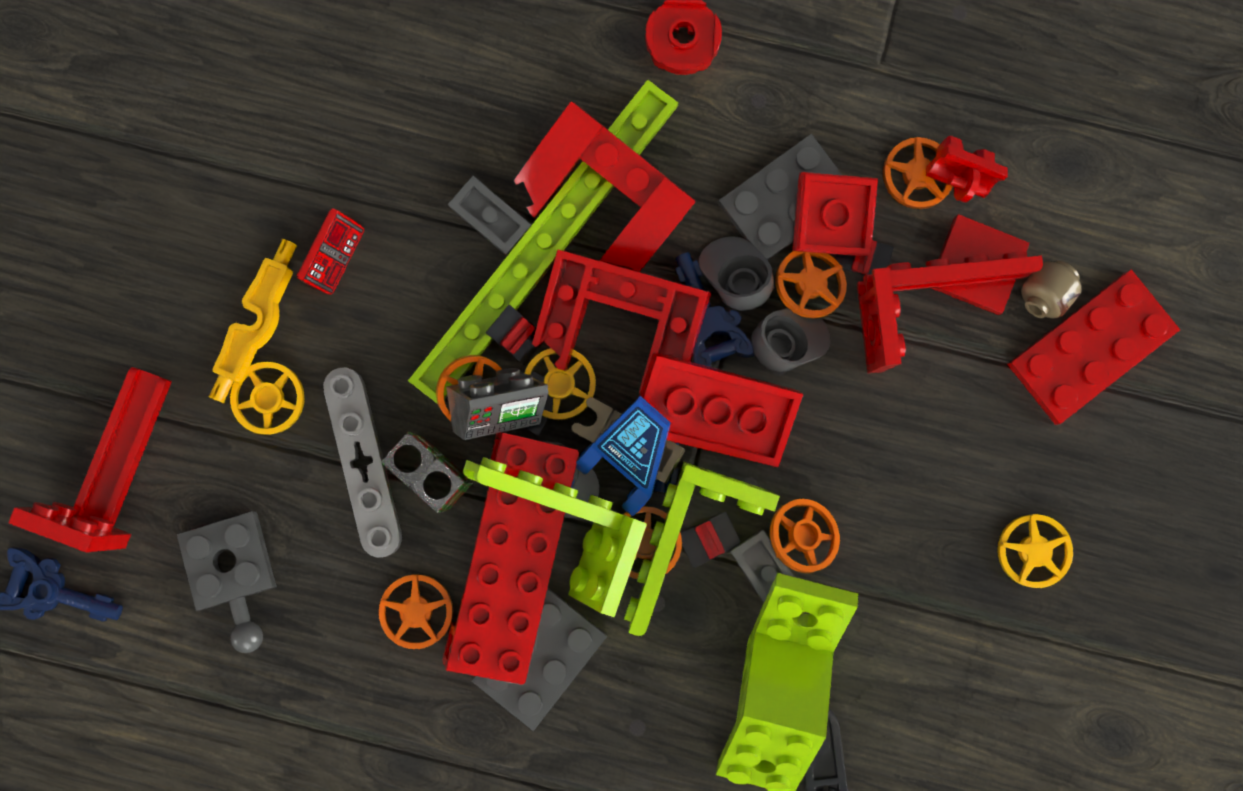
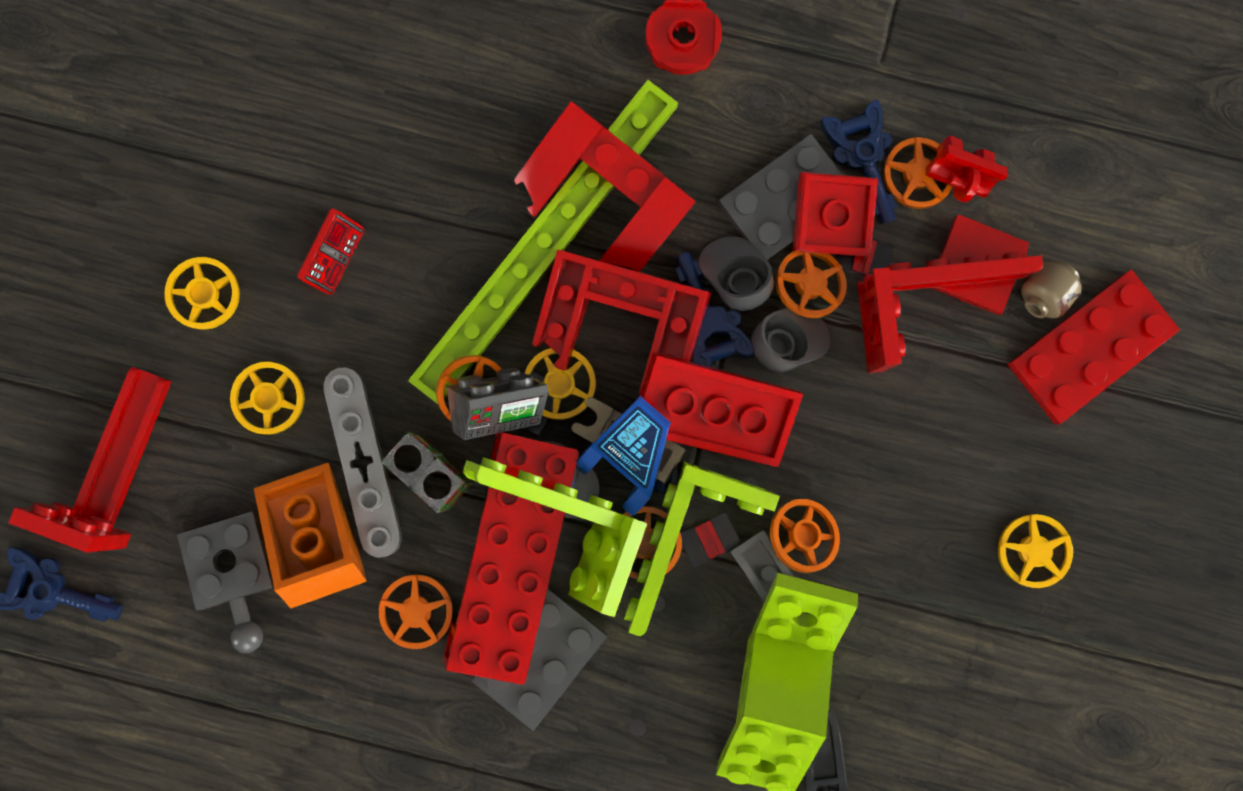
yellow piece [208,239,297,403] -> none
dark grey plate [448,176,531,256] -> none
black piece [486,305,544,365] -> none
none -> yellow wheel [165,257,240,330]
none -> orange slope [253,462,367,608]
none -> dark blue piece [821,99,897,225]

